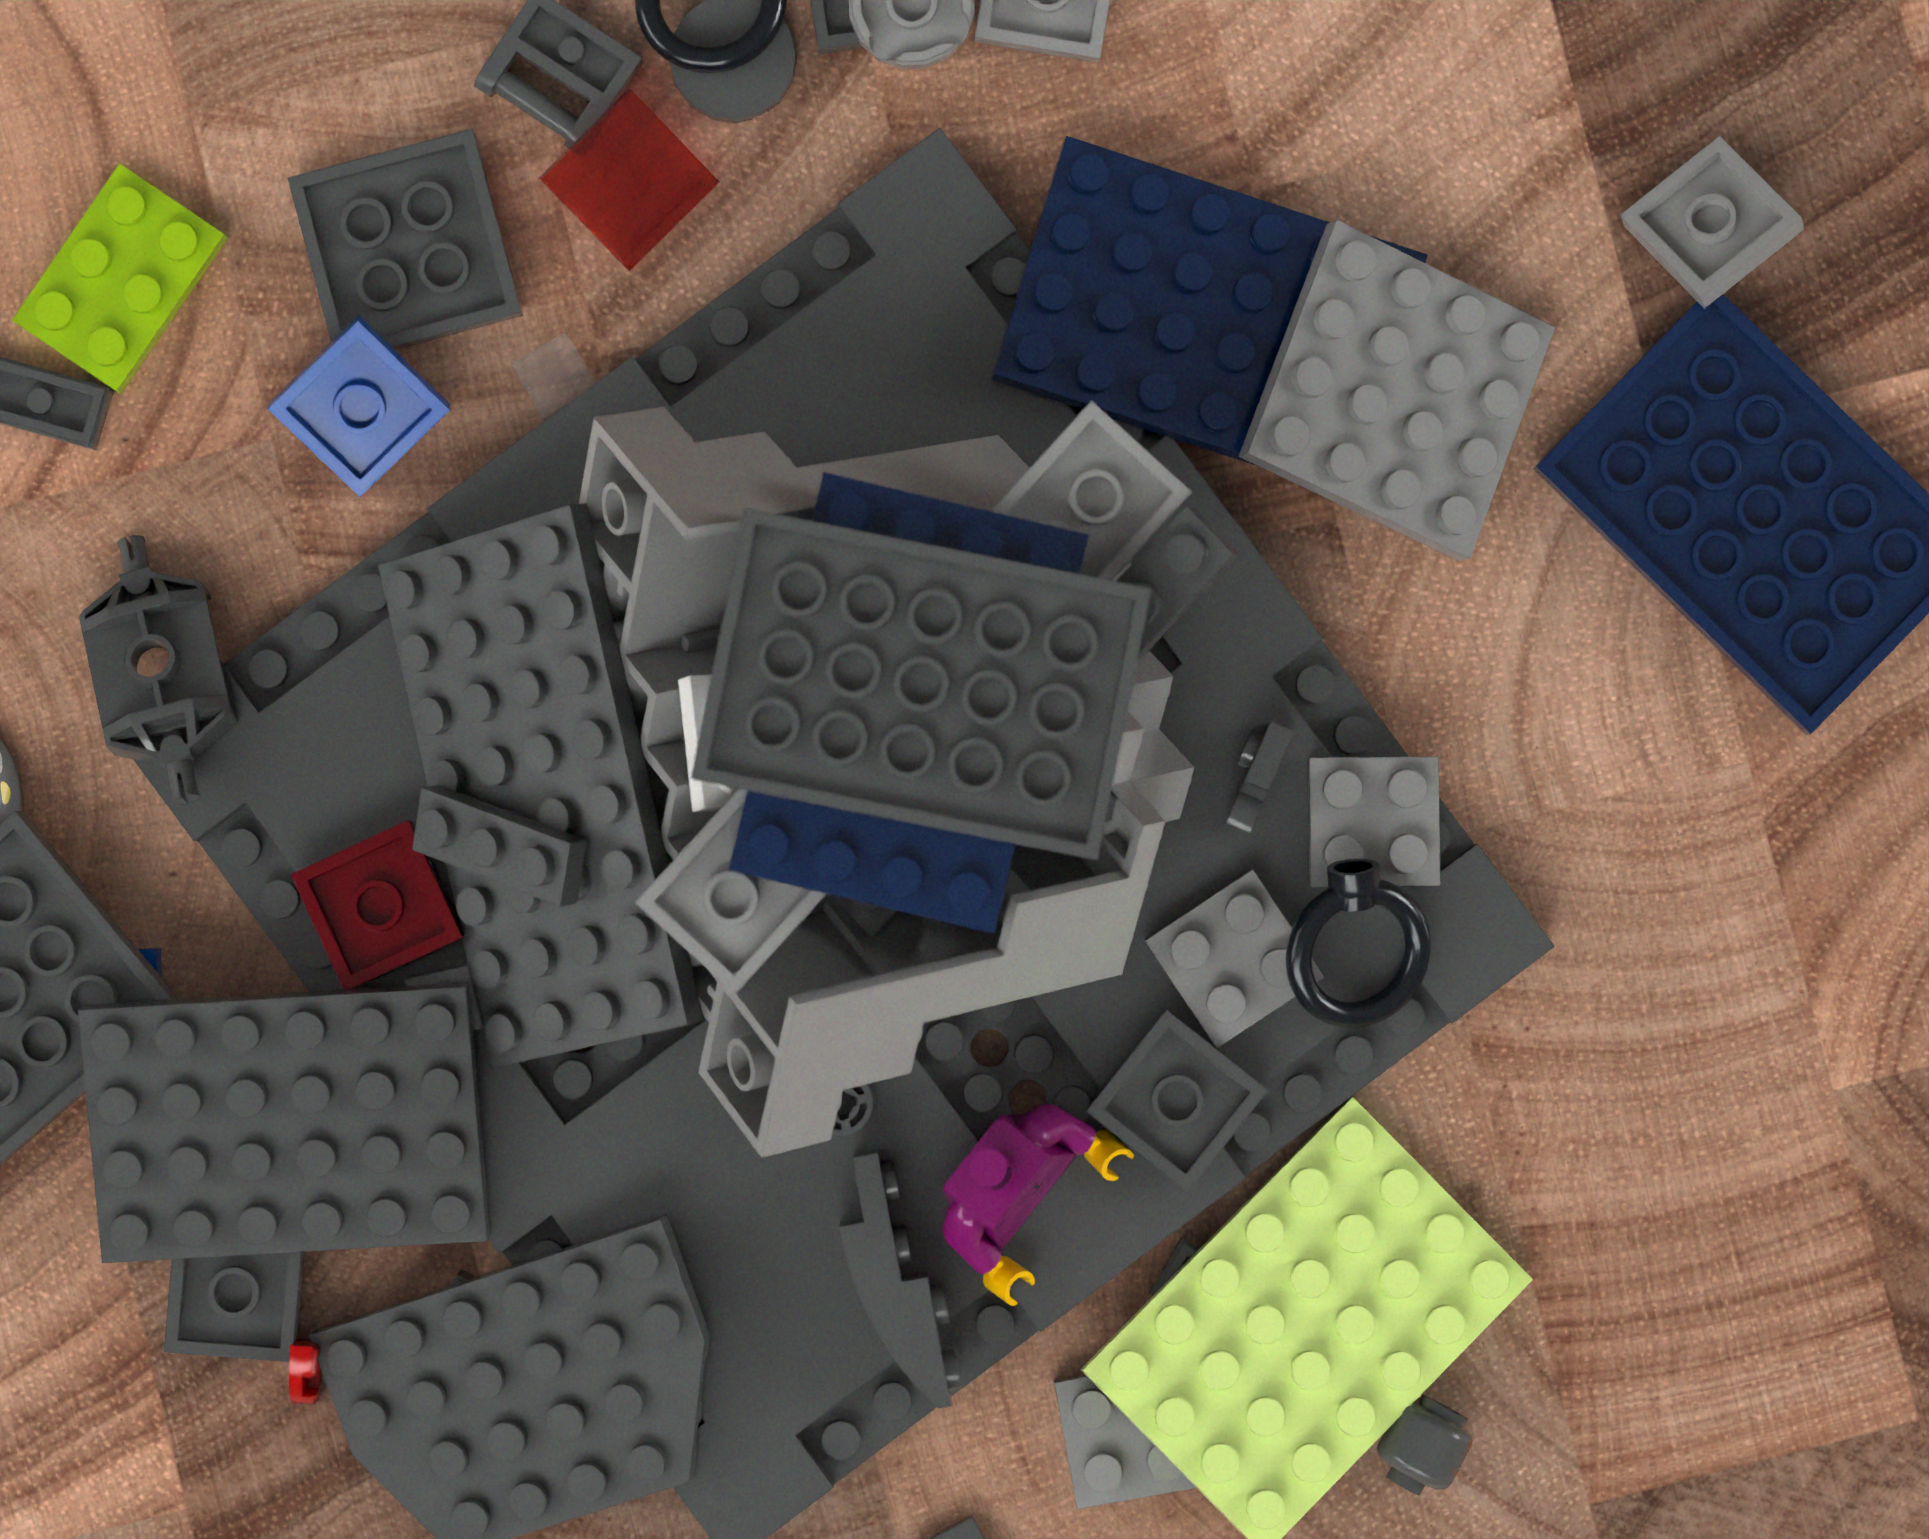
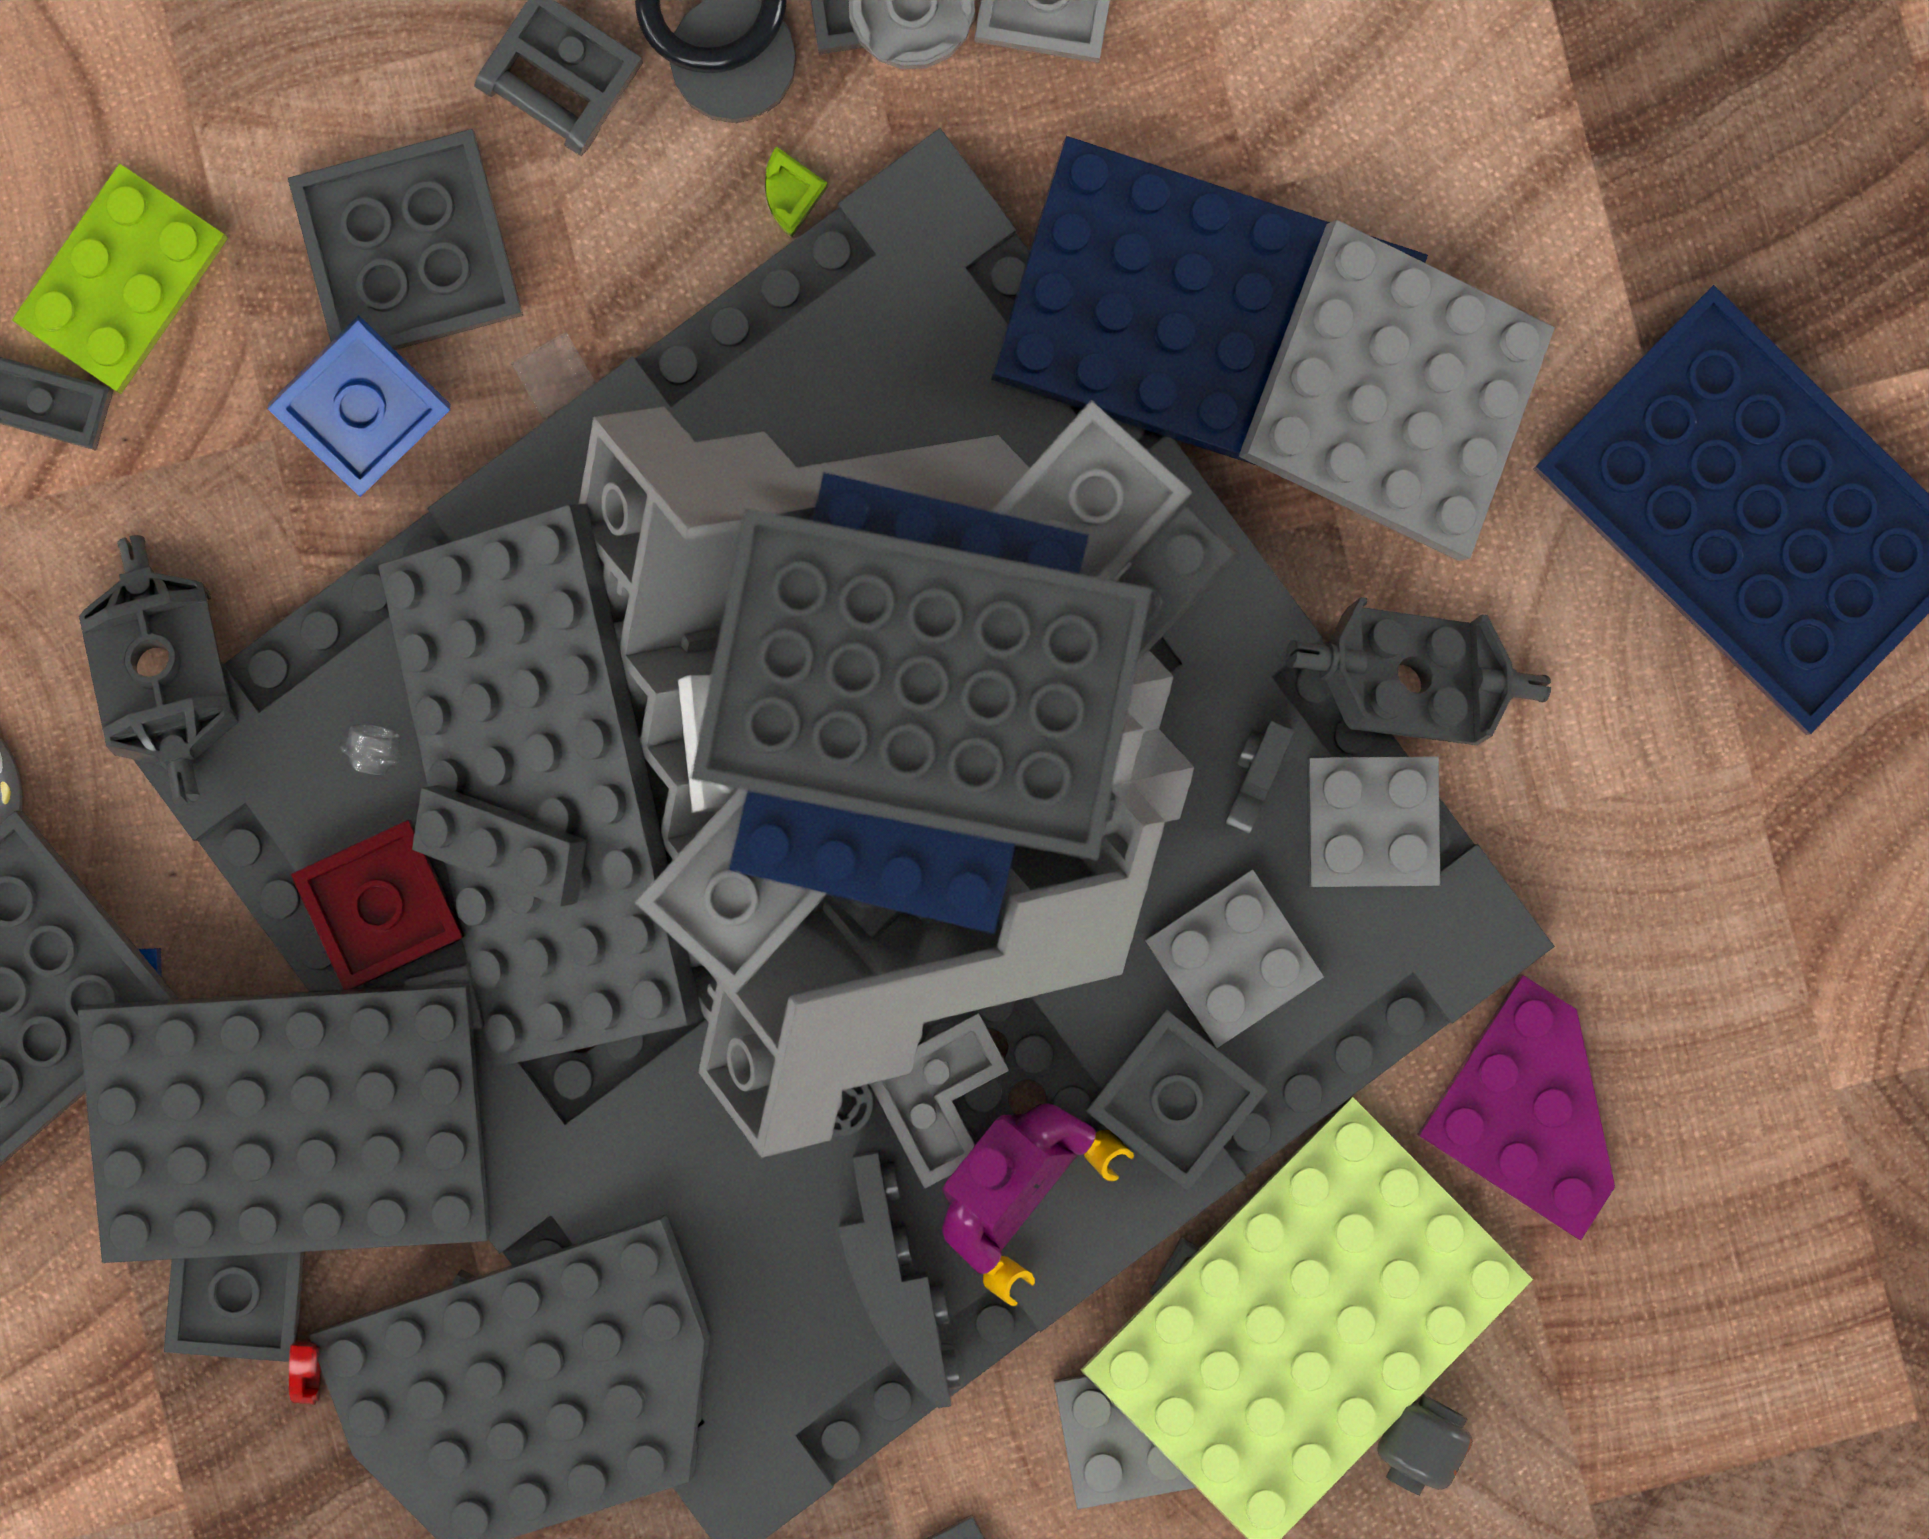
clear red tile [538,89,719,271] -> none
black piece [1286,859,1431,1028] -> none
light grey plate [1620,136,1804,309] -> none
none -> clear plate [339,724,403,775]
none -> lime tile [765,146,829,238]
none -> light grey plate [870,1013,1009,1189]
none -> dark grey plate [1286,597,1551,746]
none -> magenta plate [1417,975,1615,1241]

